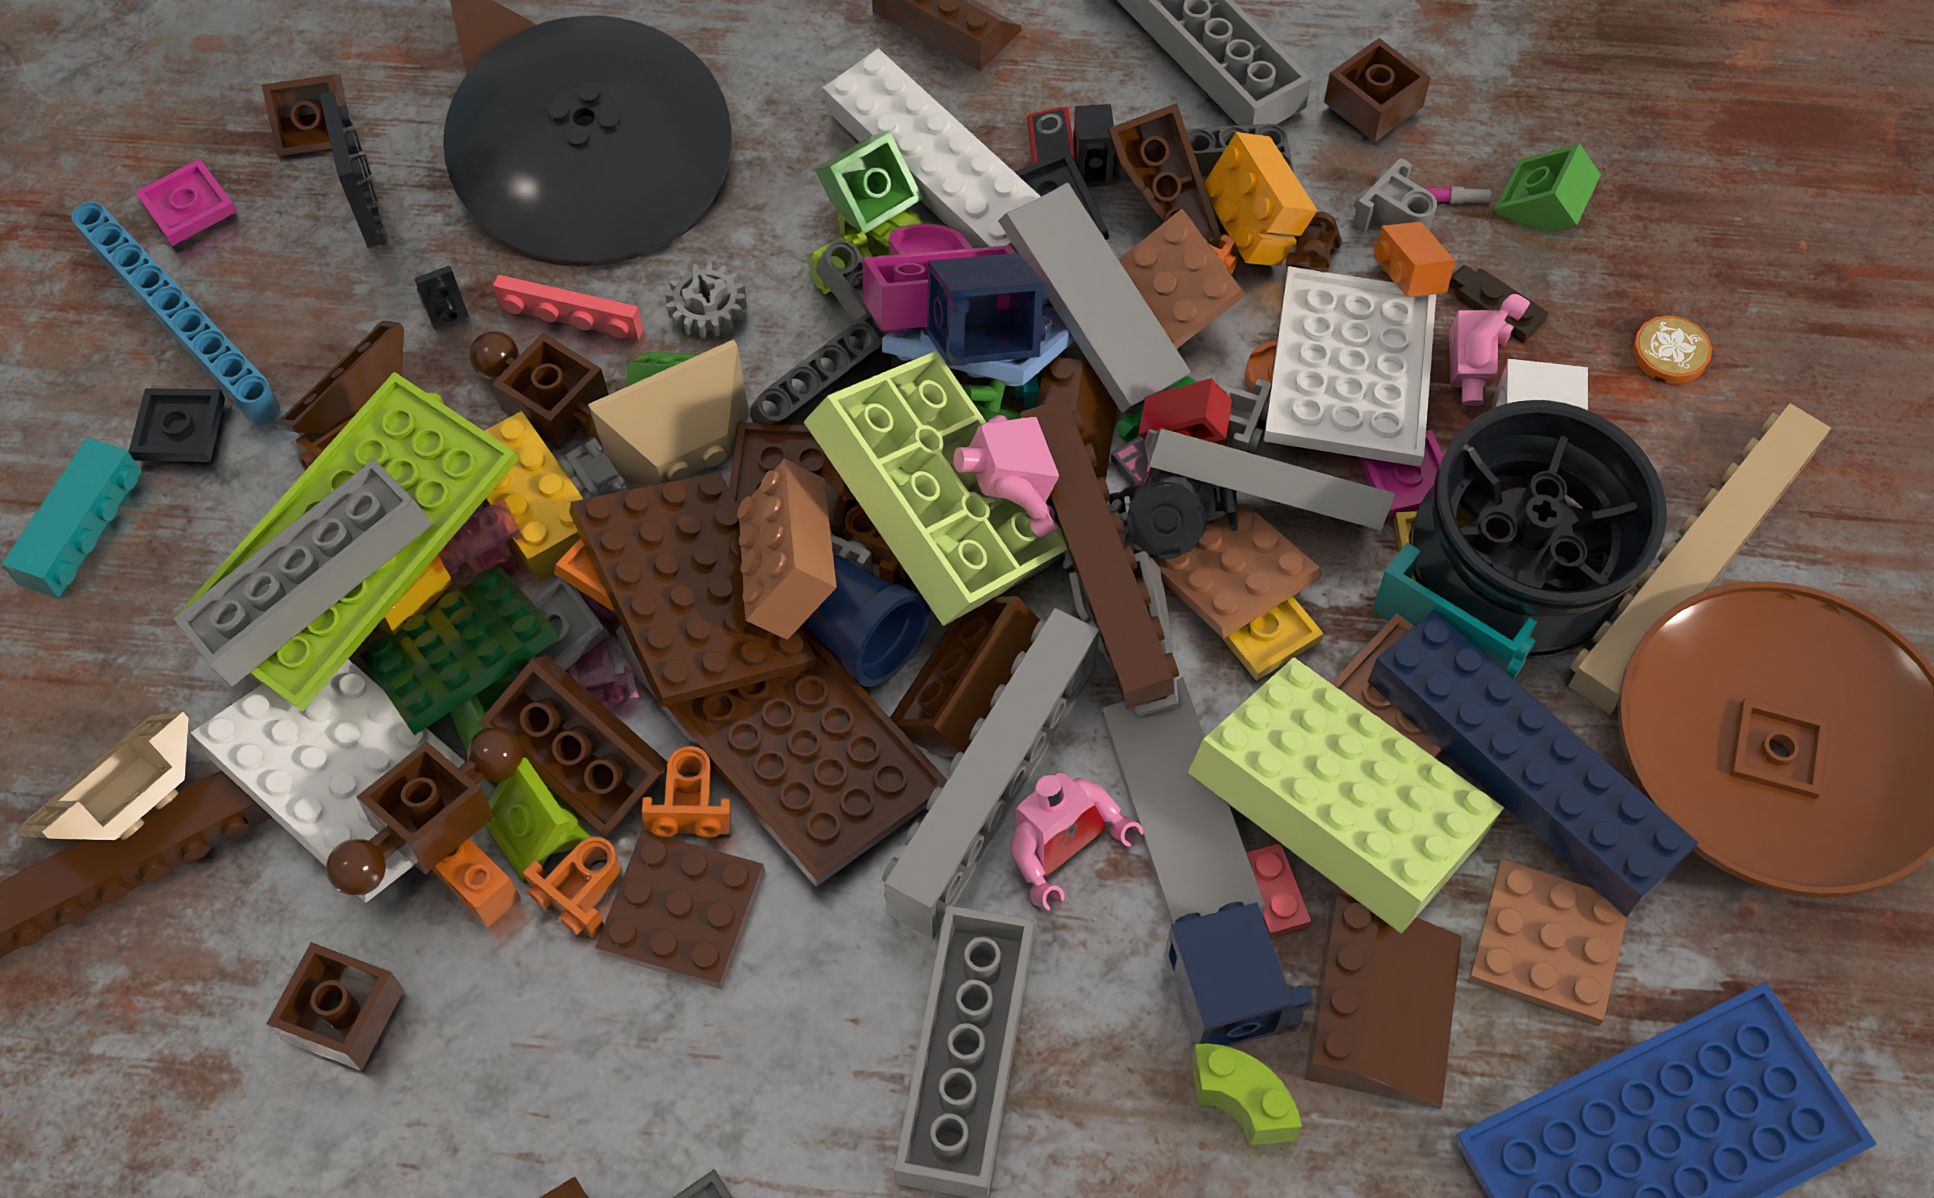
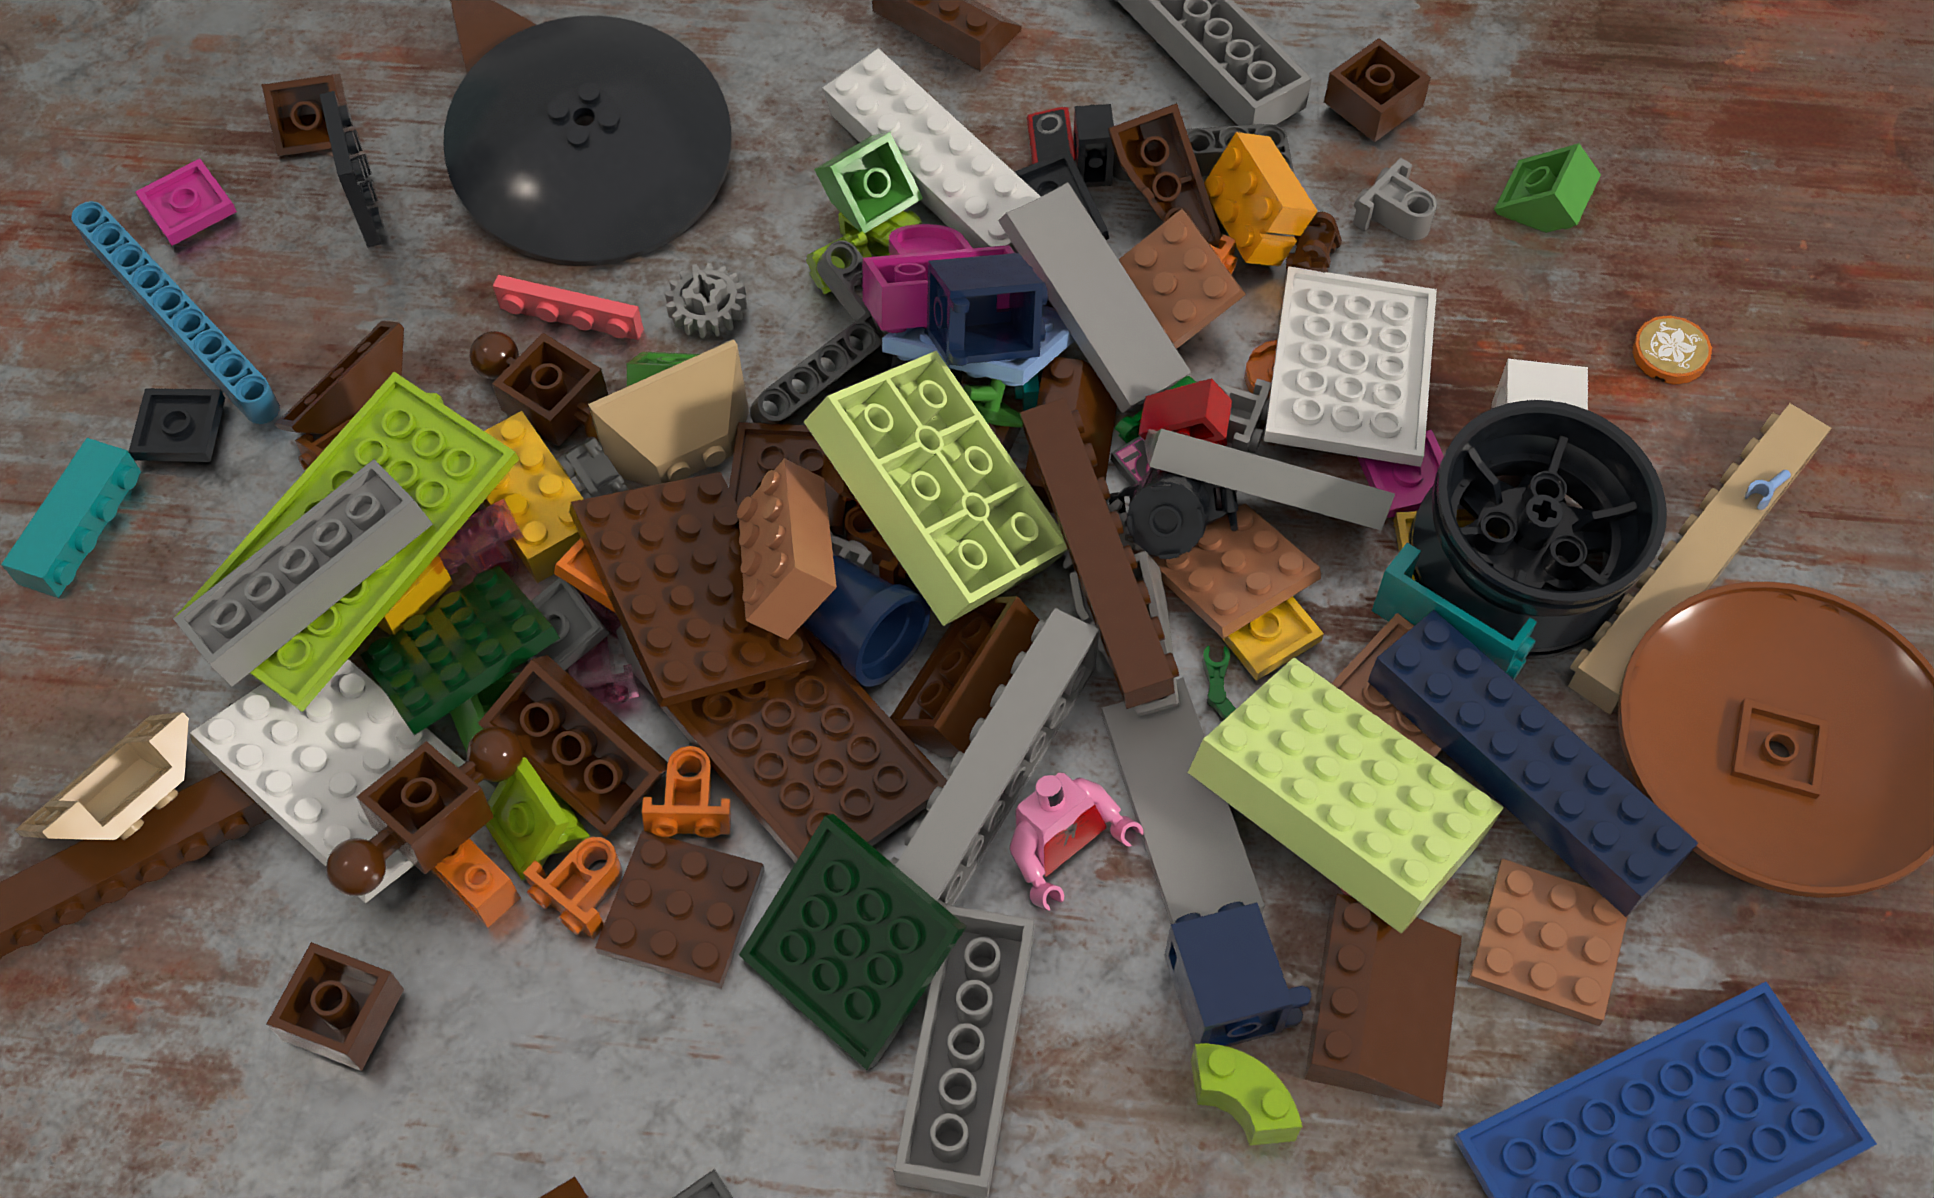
black bracket [415,266,469,330] -> none
bright pink torso [954,415,1059,538] -> none
coral plate [1246,843,1311,938] -> none
orange brick [1374,222,1455,297] -> none
light grey piece [1425,186,1491,205] -> none
dark brown hinge [1449,265,1549,344] -> none
bright pink torso [1449,294,1530,406] -> none
none -> dark green plate [739,814,967,1070]
none -> green piece [1202,646,1236,720]
none -> light blue hand [1745,470,1791,510]

